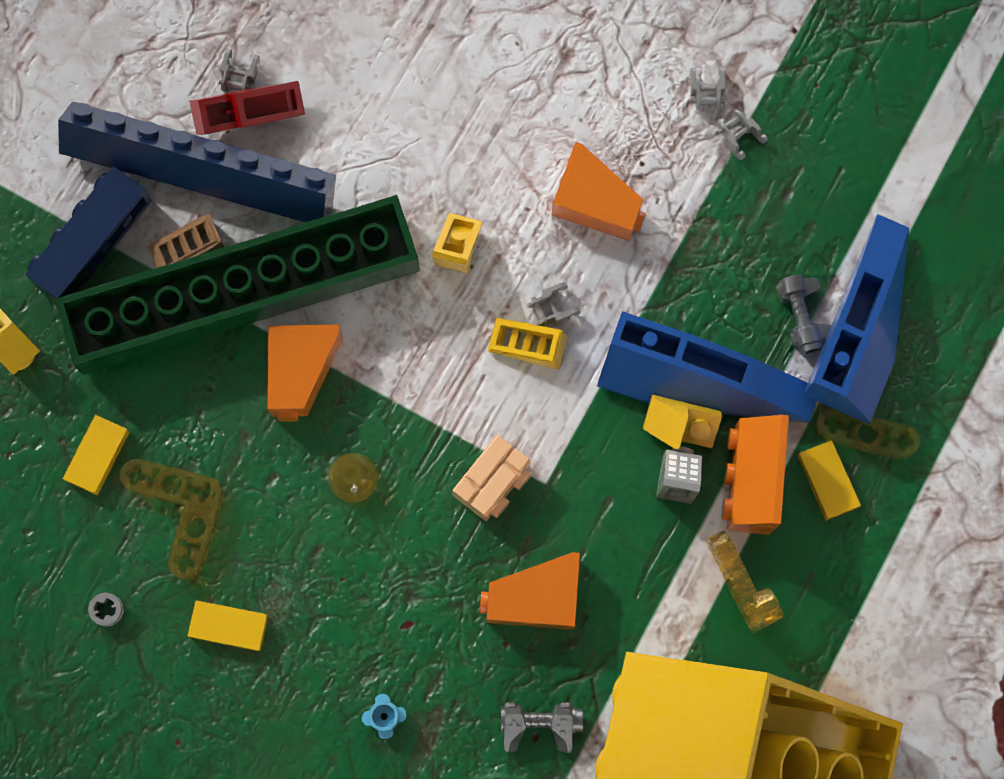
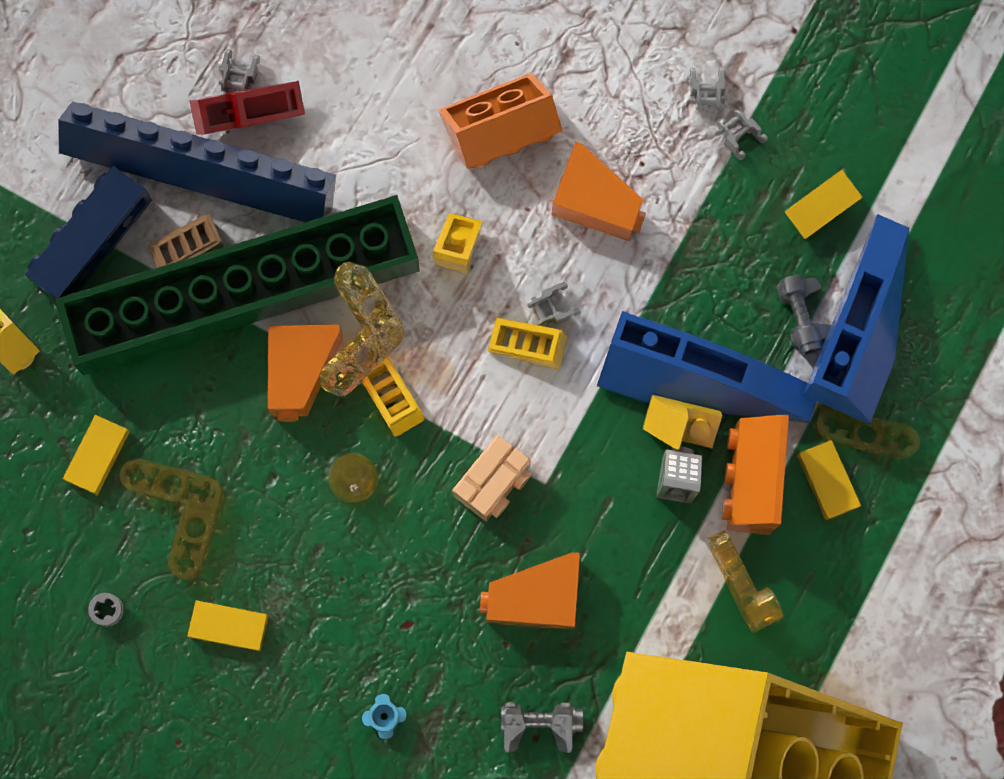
none -> clear yellow beam [320,262,404,397]
none -> yellow slope [357,356,425,437]
none -> orange slope [438,73,563,169]
none -> yellow slope [785,170,862,239]

